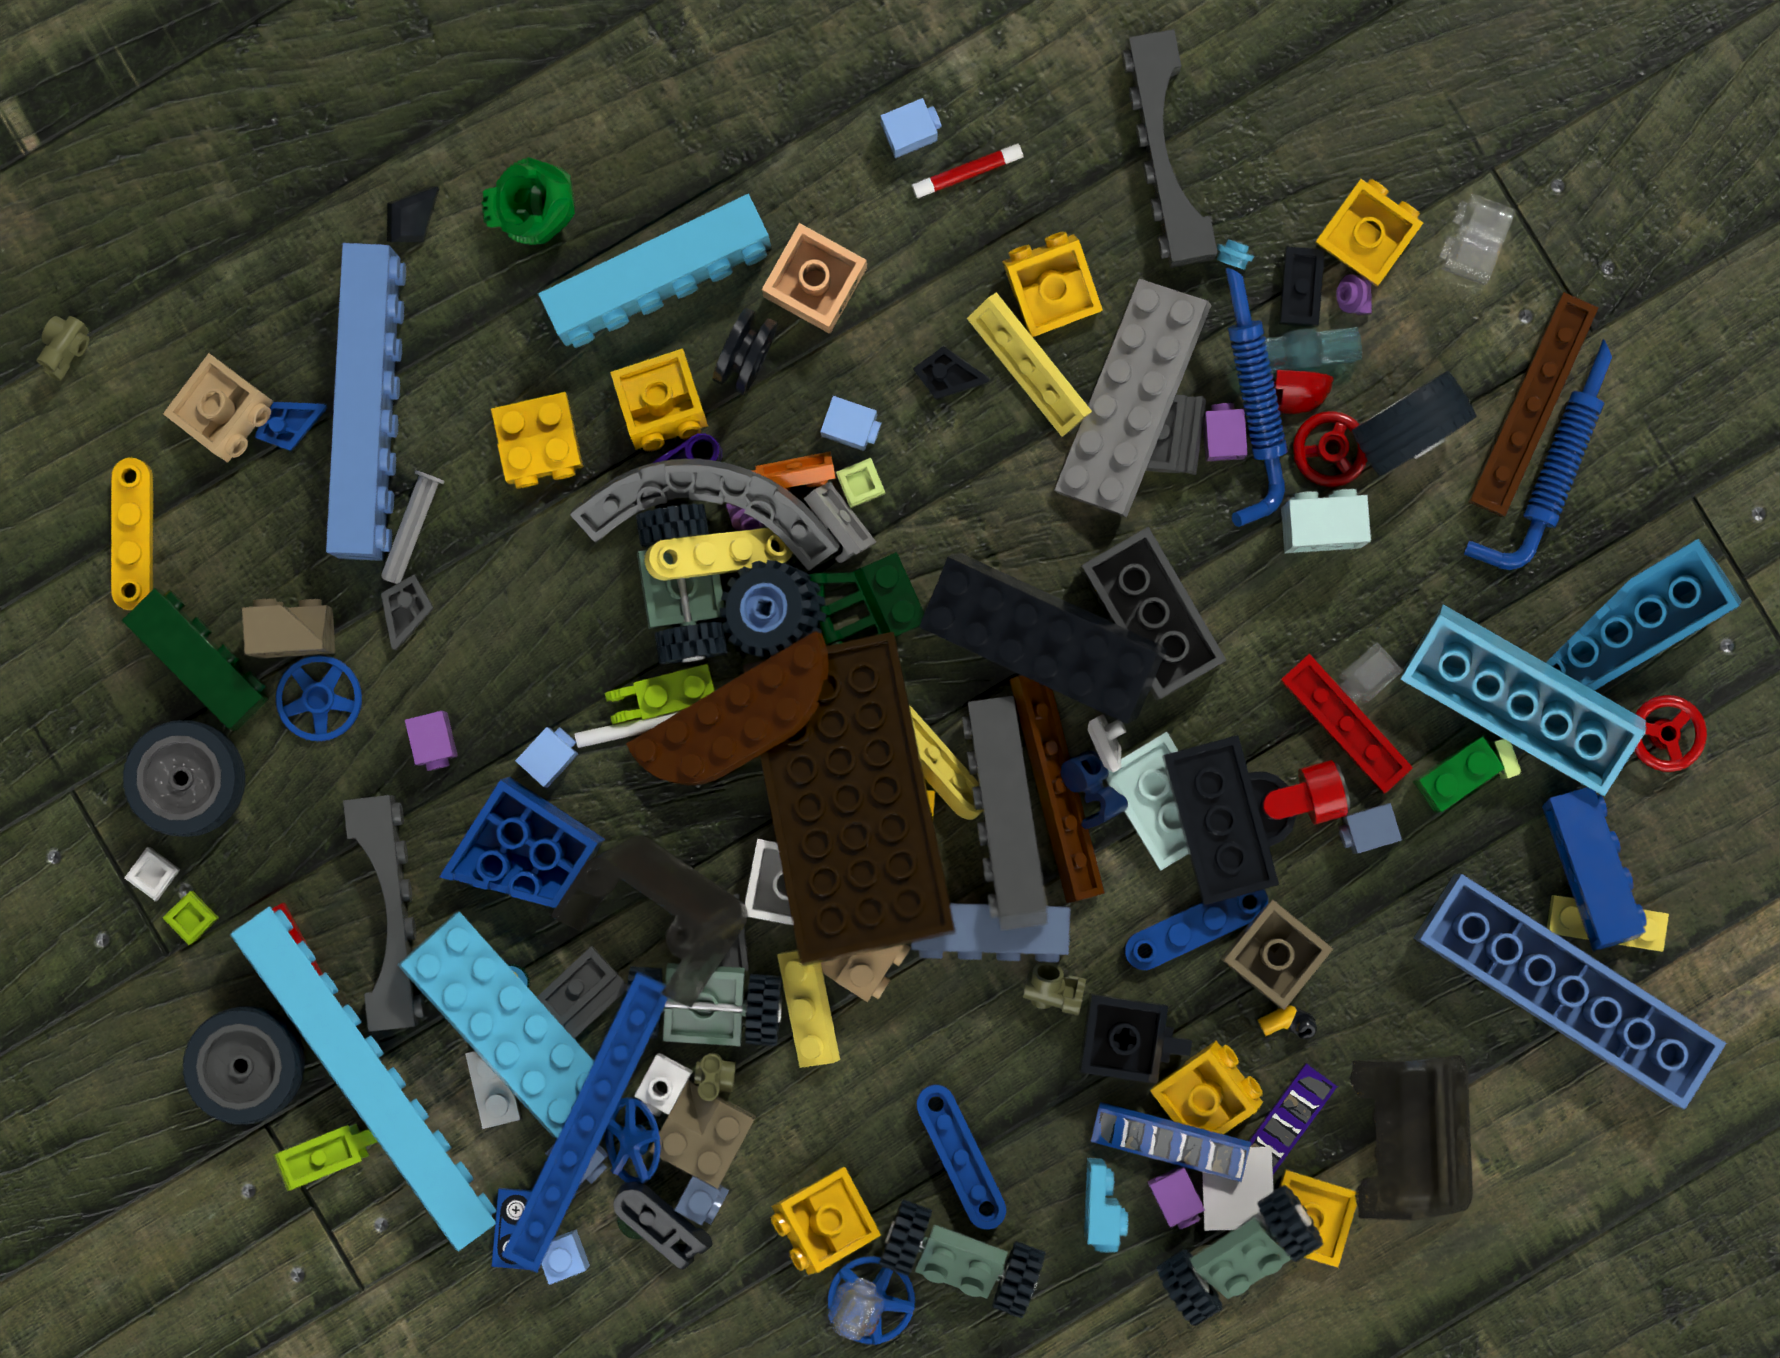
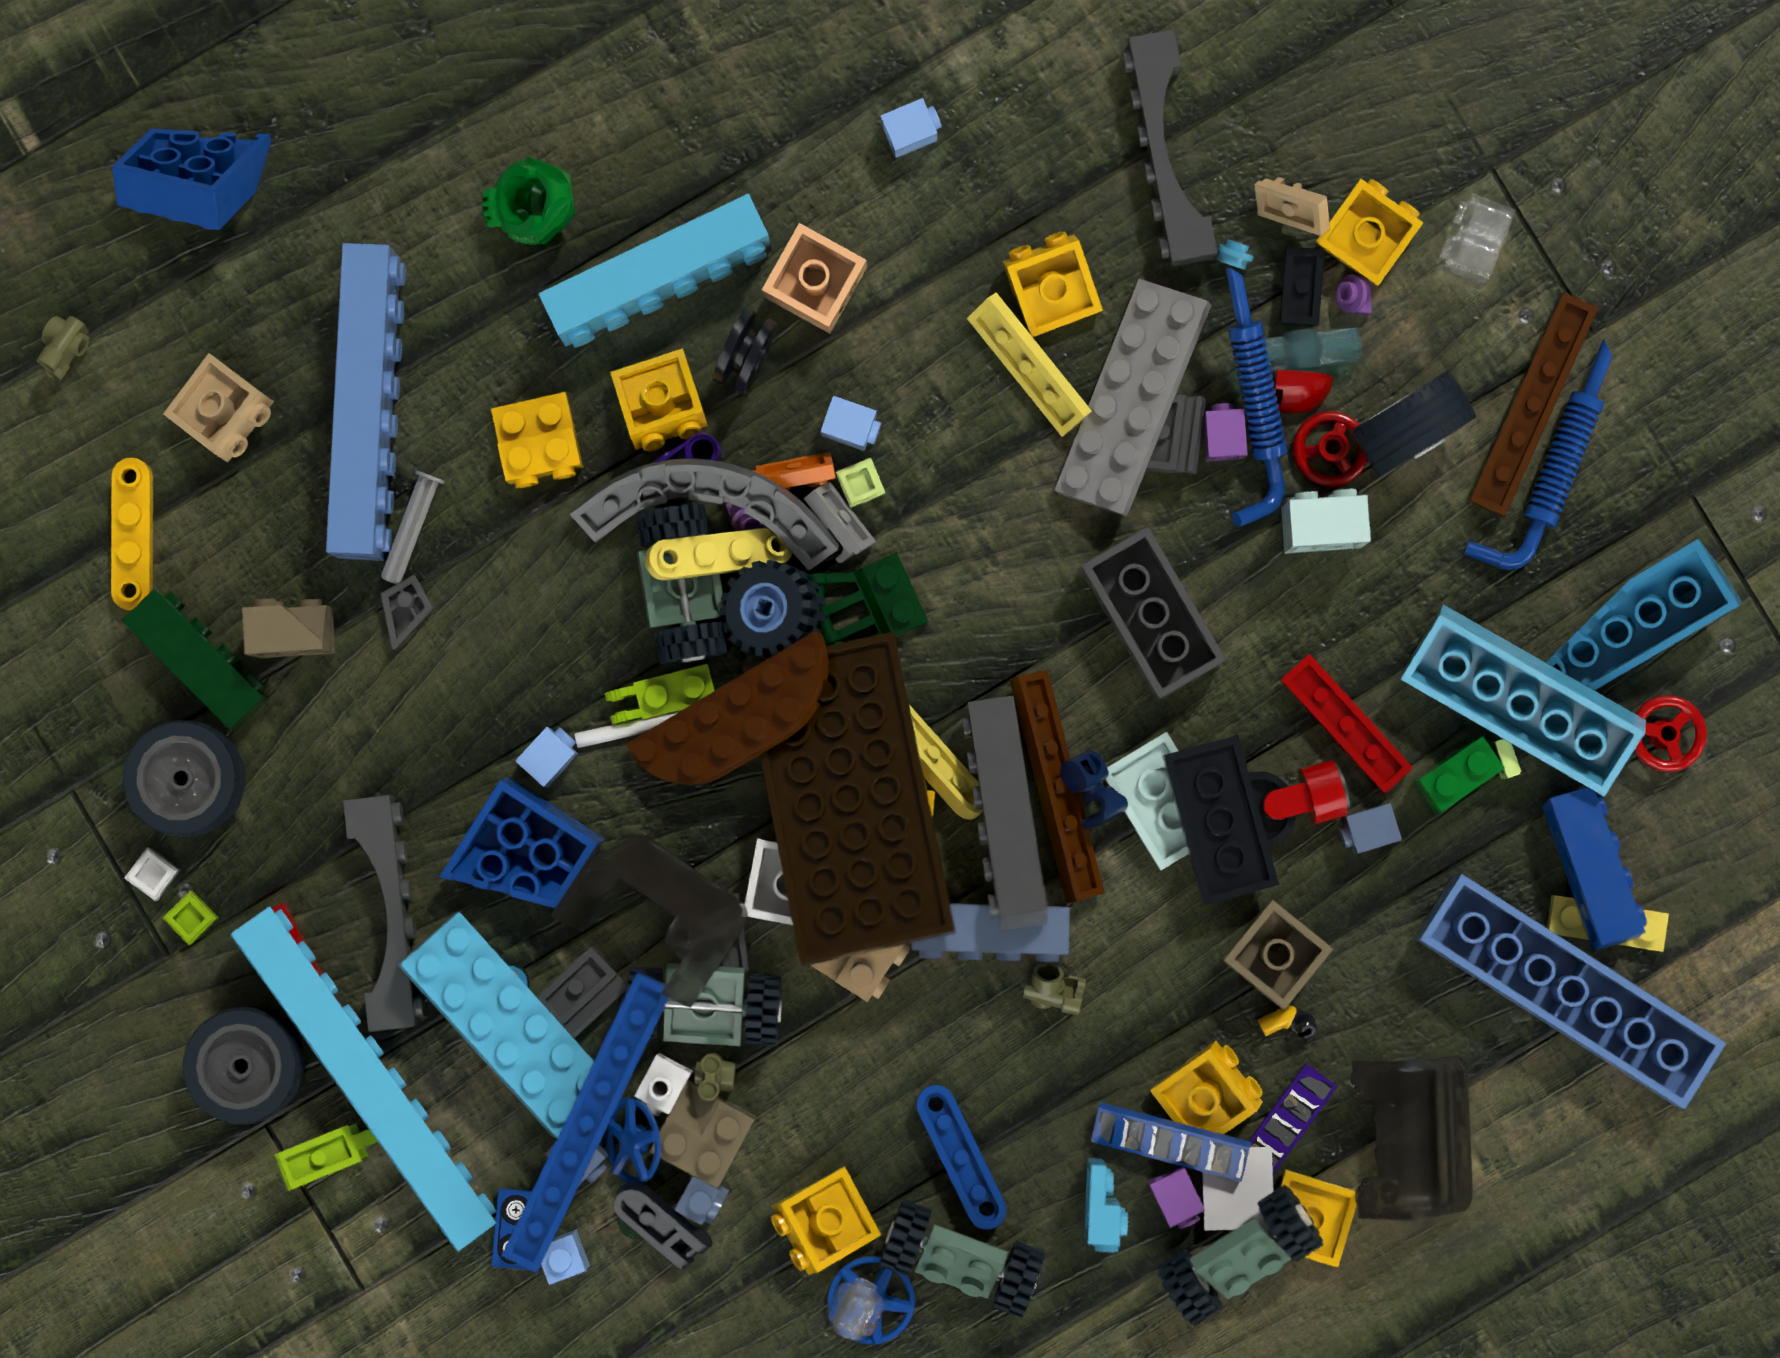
blue piece [255,402,327,452] -> none
blue wheel [276,655,362,741] -> none
black piece [387,186,439,242] -> none
medium lavender brick [405,711,458,771] -> none
white plate [465,1051,522,1129] -> none
light yellow plate [777,950,840,1068] -> none
red bar [912,143,1023,199] -> none
black piece [913,346,989,400] -> none
black brick [919,553,1168,724] -> none
black hinge [1078,993,1192,1083] -> none
white piece [1088,714,1126,772] -> none
blue plate [1124,889,1269,970] -> none
clear brick [1338,642,1403,703] -> none
none -> blue wedge [112,129,271,230]
none -> tan plate [1254,177,1330,236]

